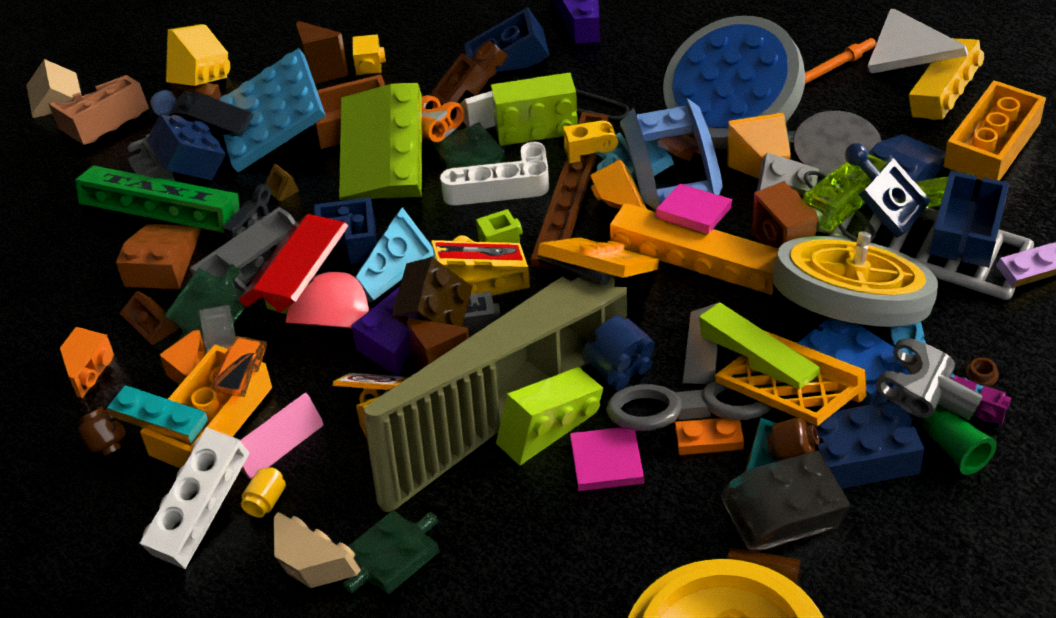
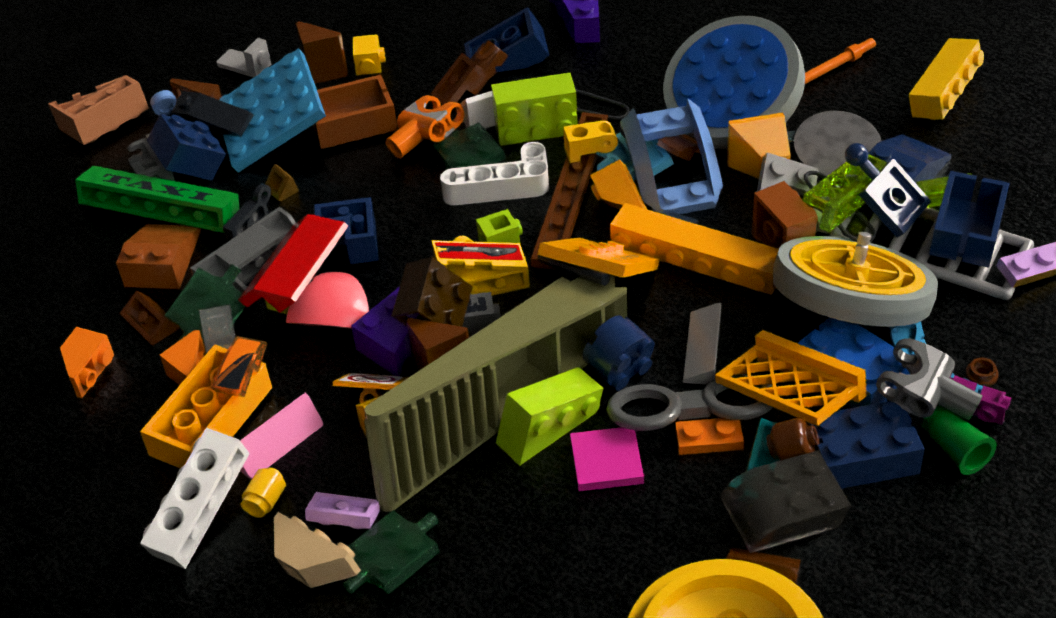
tan slope [26,59,81,118] -> none
reddish brown head [77,407,126,456] -> none
teal plate [107,385,208,444] -> none
yellow slope [166,24,230,86] -> none
lime slope [339,83,422,200] -> none
medium azure wing [355,208,434,303] -> none
dark pink tile [655,184,732,234] -> none
lime slope [699,302,820,389] -> none
white tile [868,9,968,73] -> none
light orange brick [943,80,1046,181] -> none
none -> light grey bracket [217,38,271,78]
none -> lavender plate [305,492,380,529]

